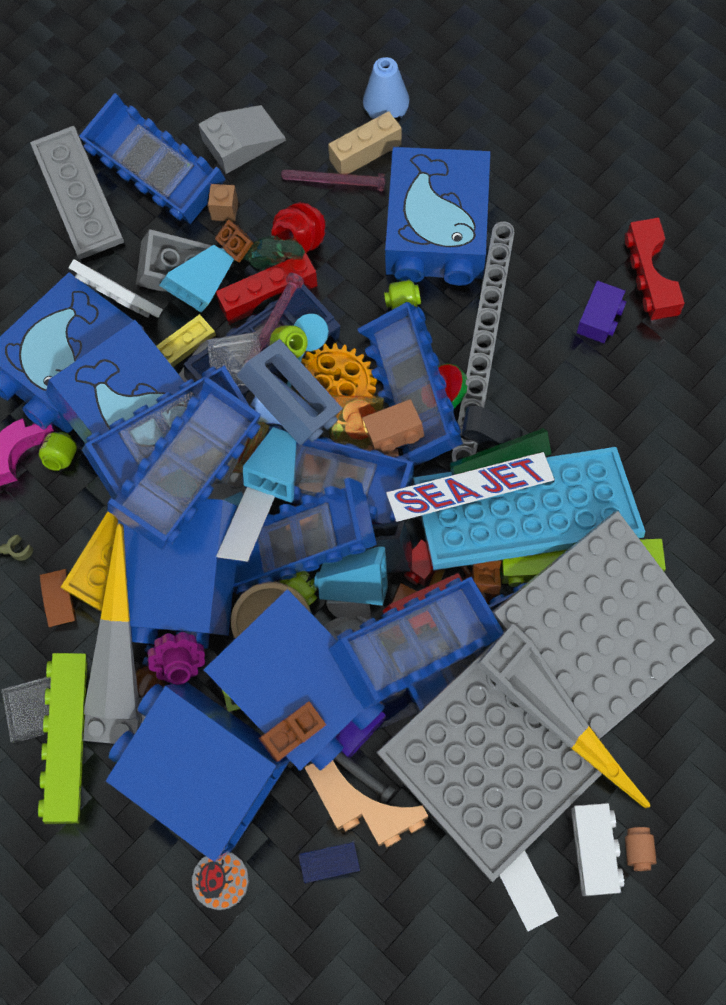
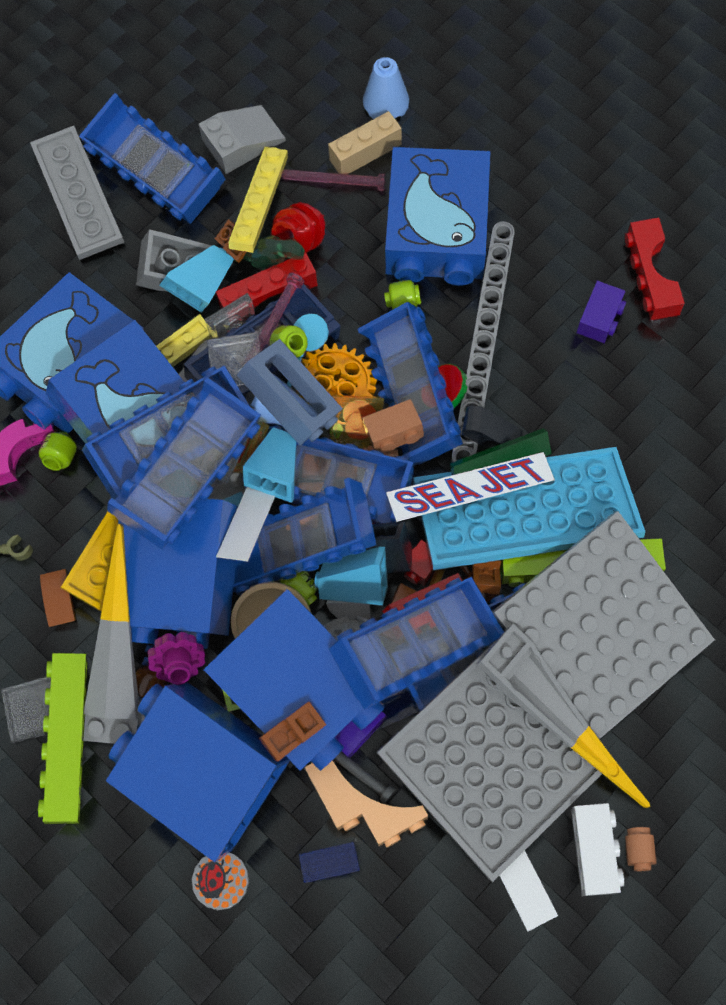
white plate [69,259,163,318] -> none
medium nougat brick [208,184,238,222] -> none
none -> clear tile [204,293,255,342]
none -> light yellow plate [229,147,288,253]

